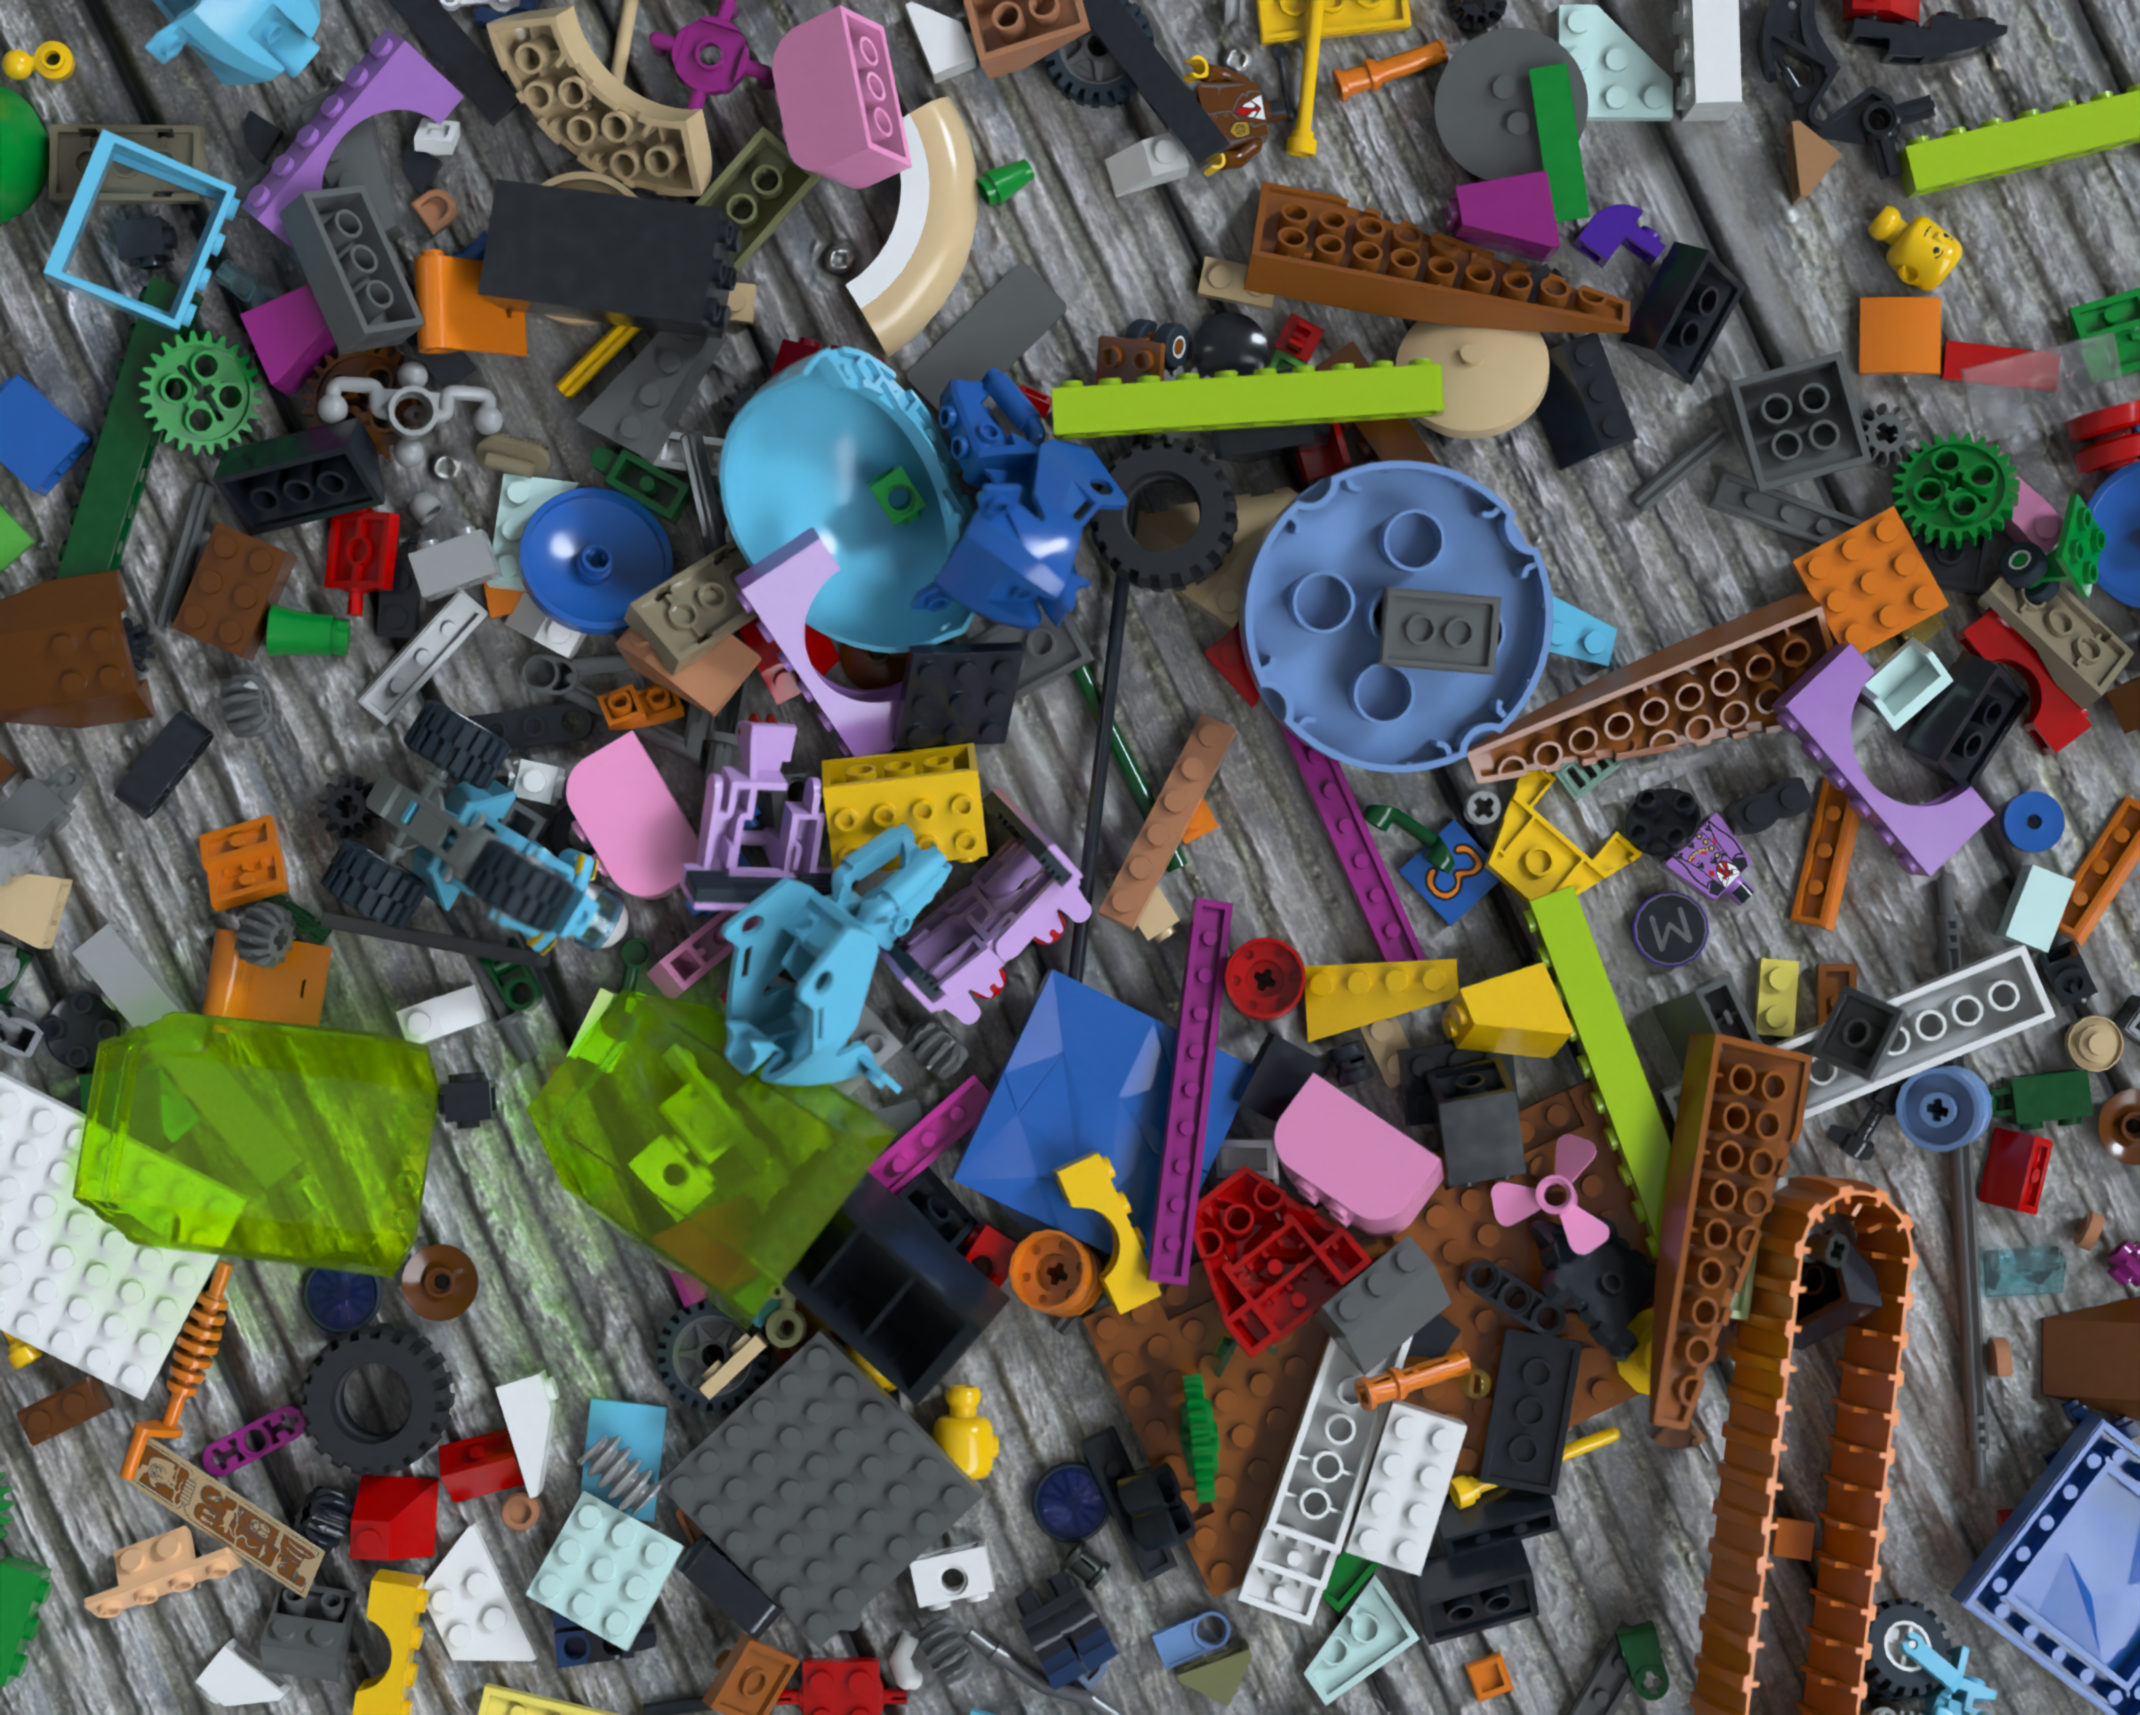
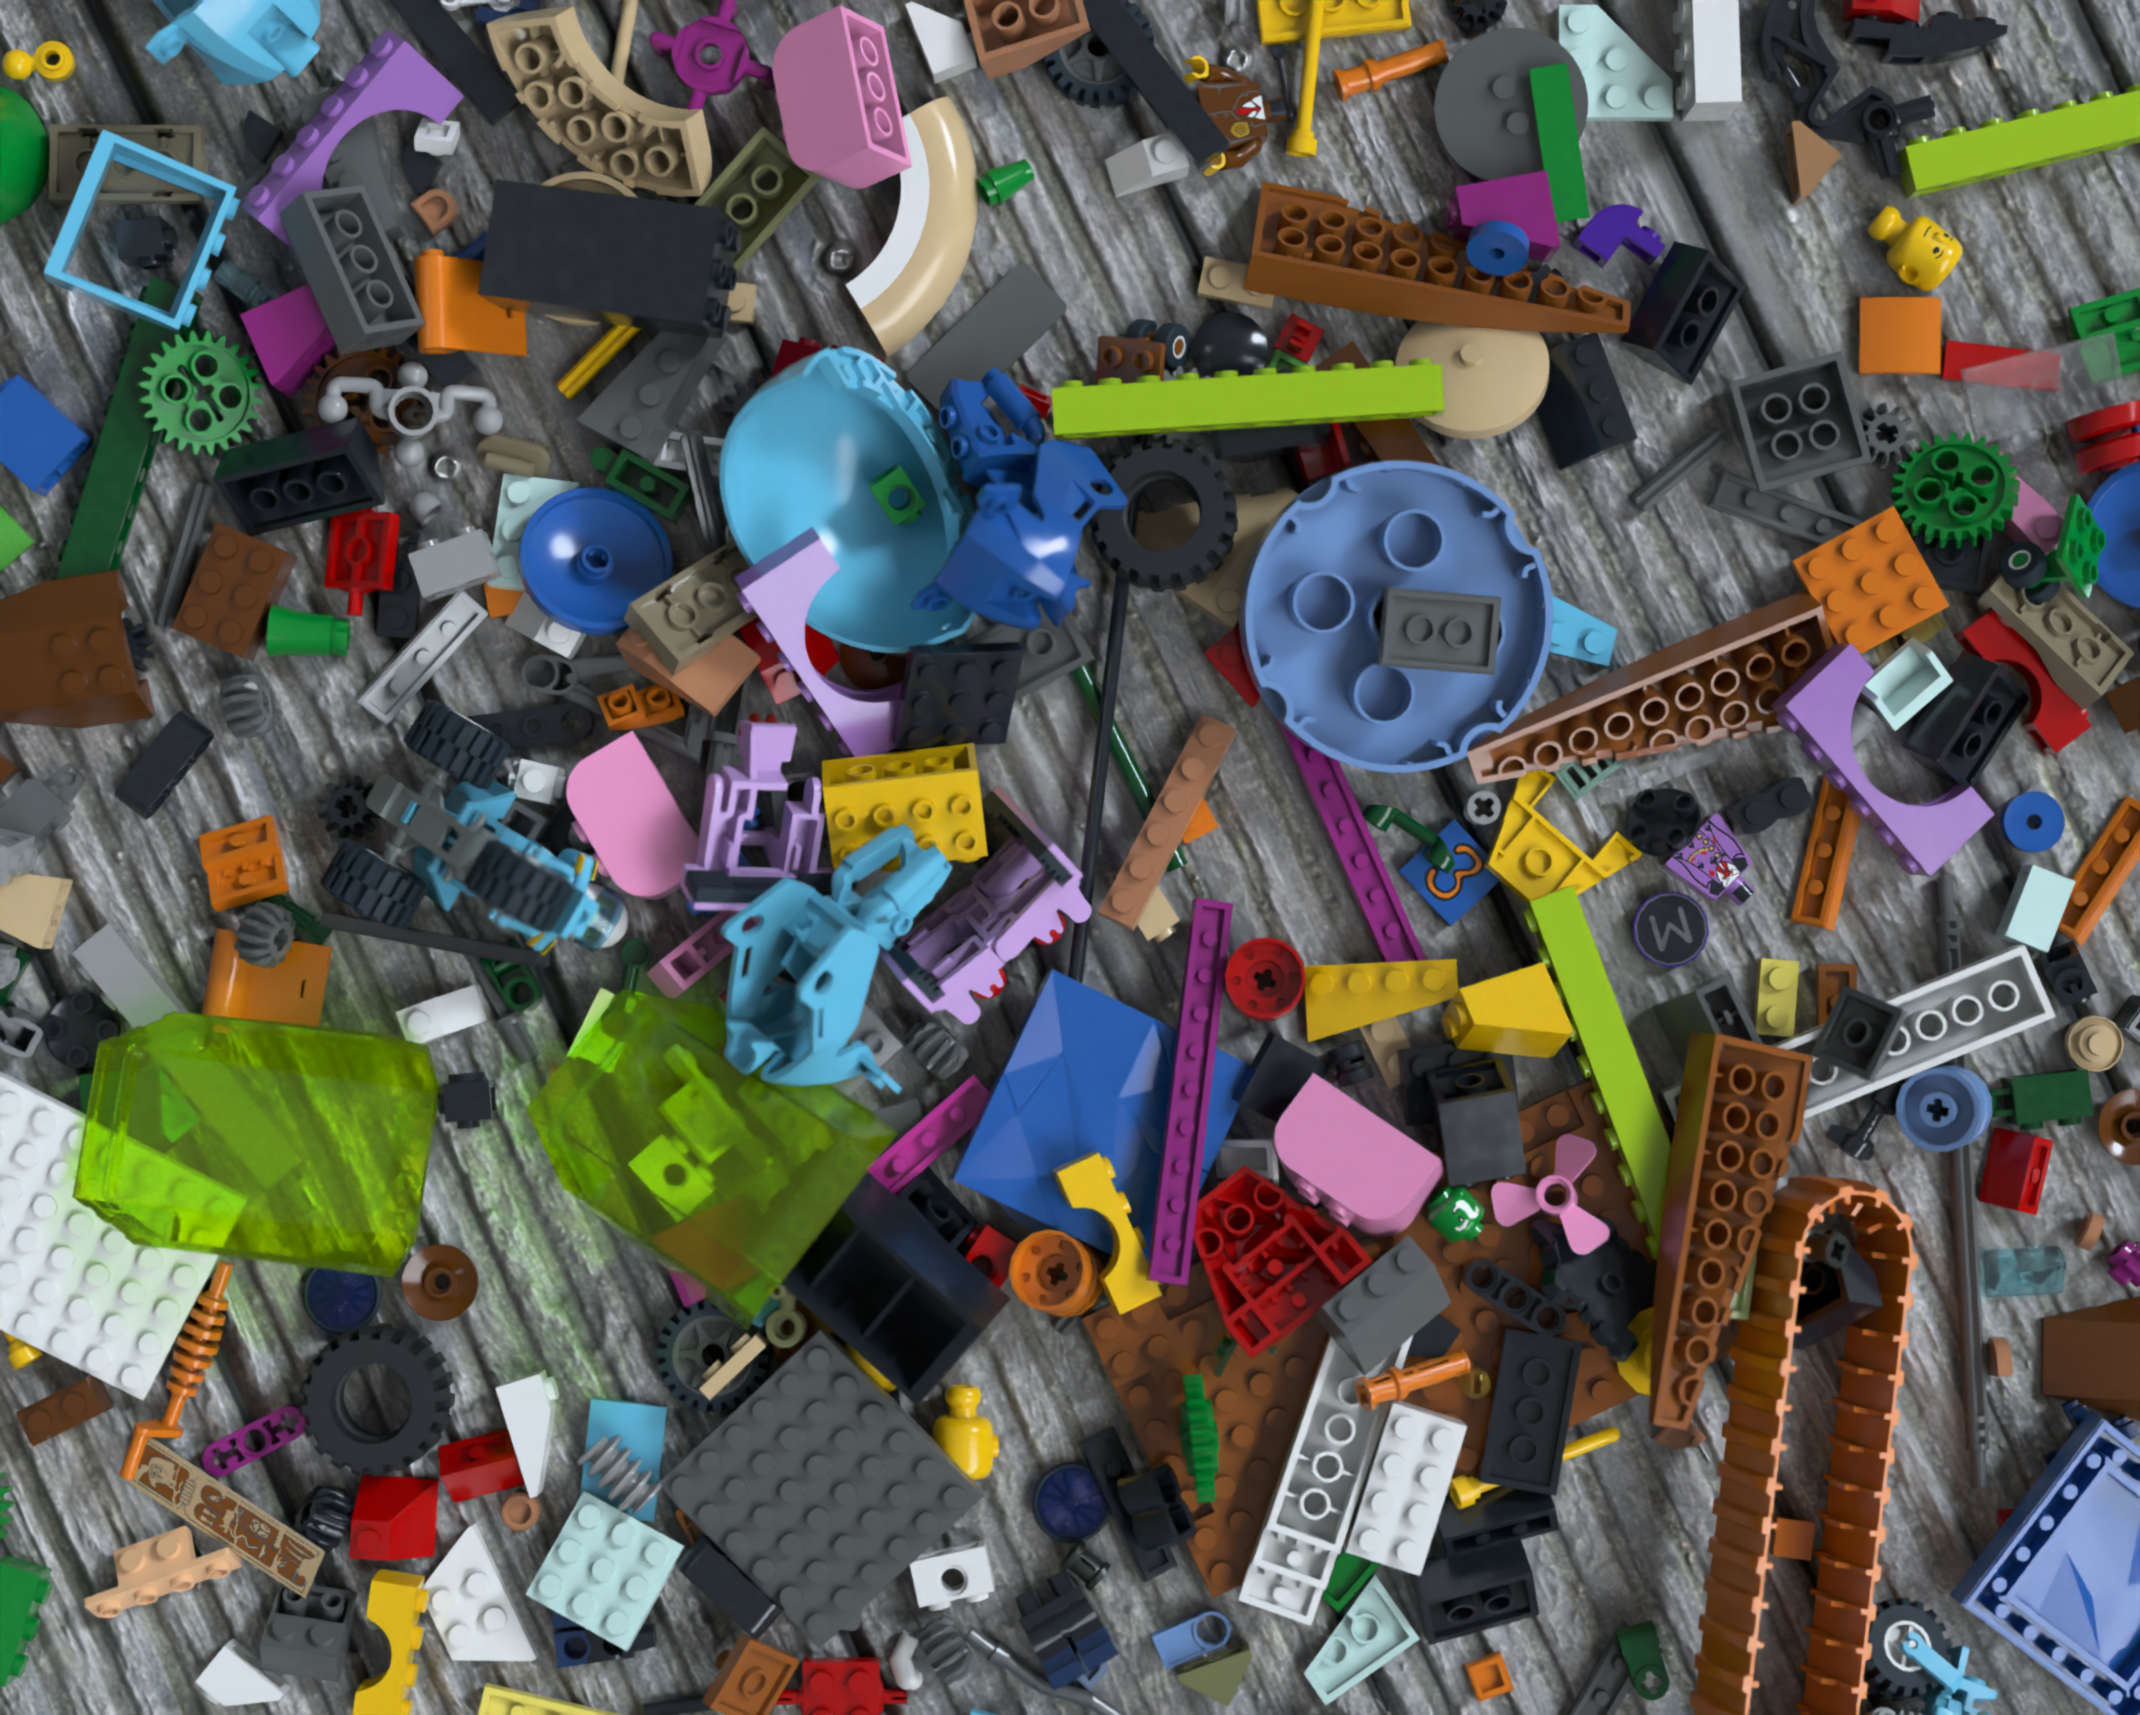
none -> green head [1427,1185,1485,1243]
none -> blue piece [1466,221,1530,276]

